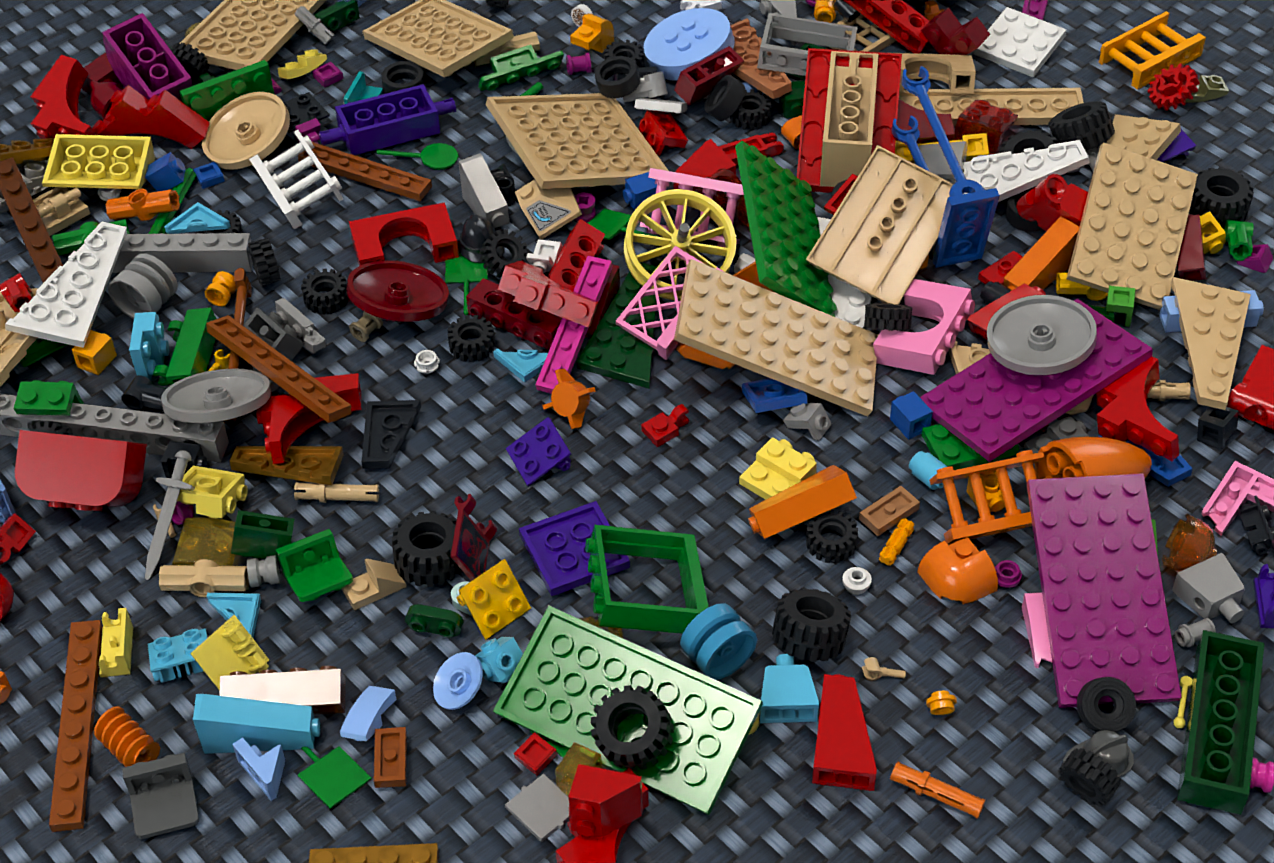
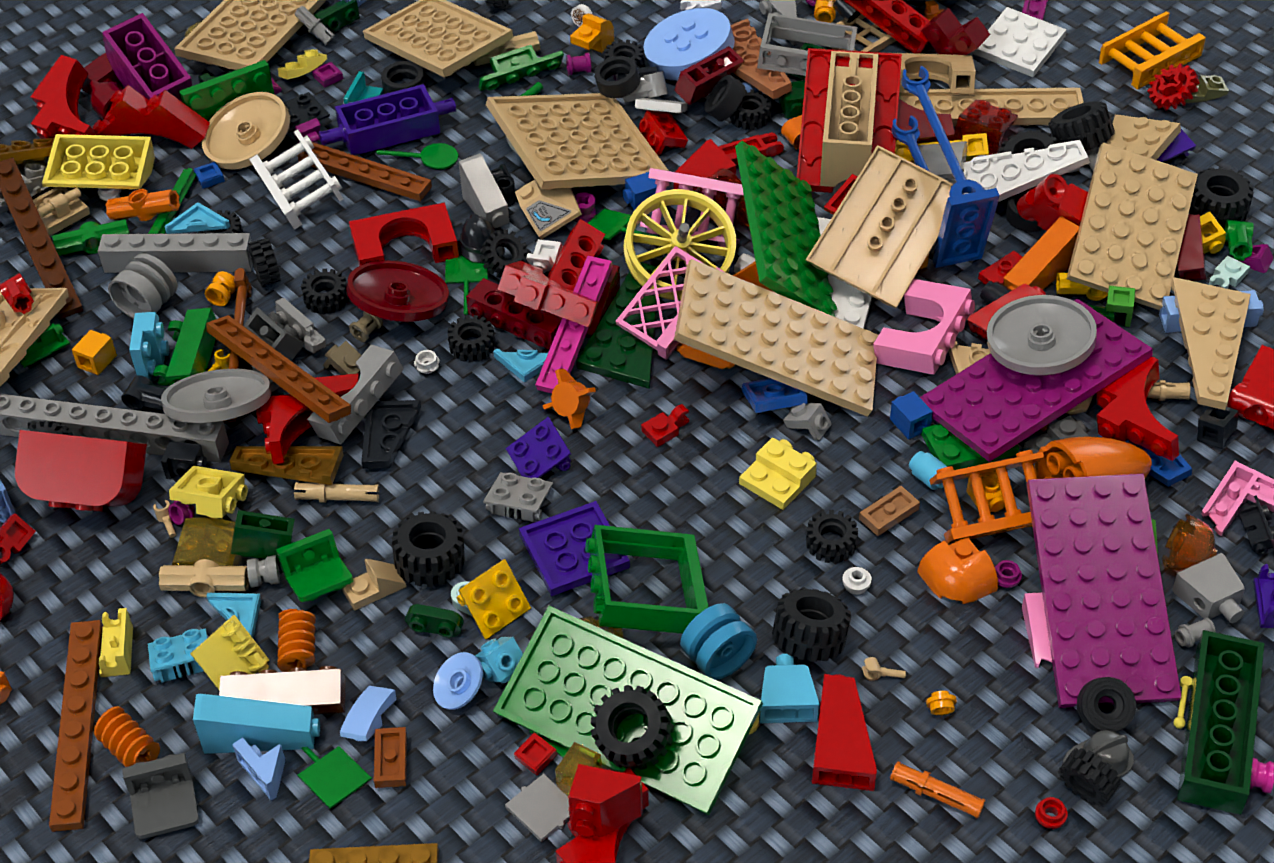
white wing [5,221,127,348] -> none
green bracket [13,380,84,416] -> none
blue brick [145,152,186,192] -> none
light grey sword [145,450,195,580] -> none
black tyre [171,42,210,84] -> none
dark red flag [451,494,497,581] -> none
orange slope [748,465,857,539] -> none
black tyre [864,303,912,331] -> none
light orange axle [879,518,914,566] -> none
none -> orange piece [277,609,316,672]
none -> light grey arch [307,345,404,445]
none -> dark tan bracket [323,341,362,375]
none -> light grey hinge [483,472,553,522]
none -> red plate [1035,797,1067,829]
none -> light aqua plate [1209,256,1250,289]

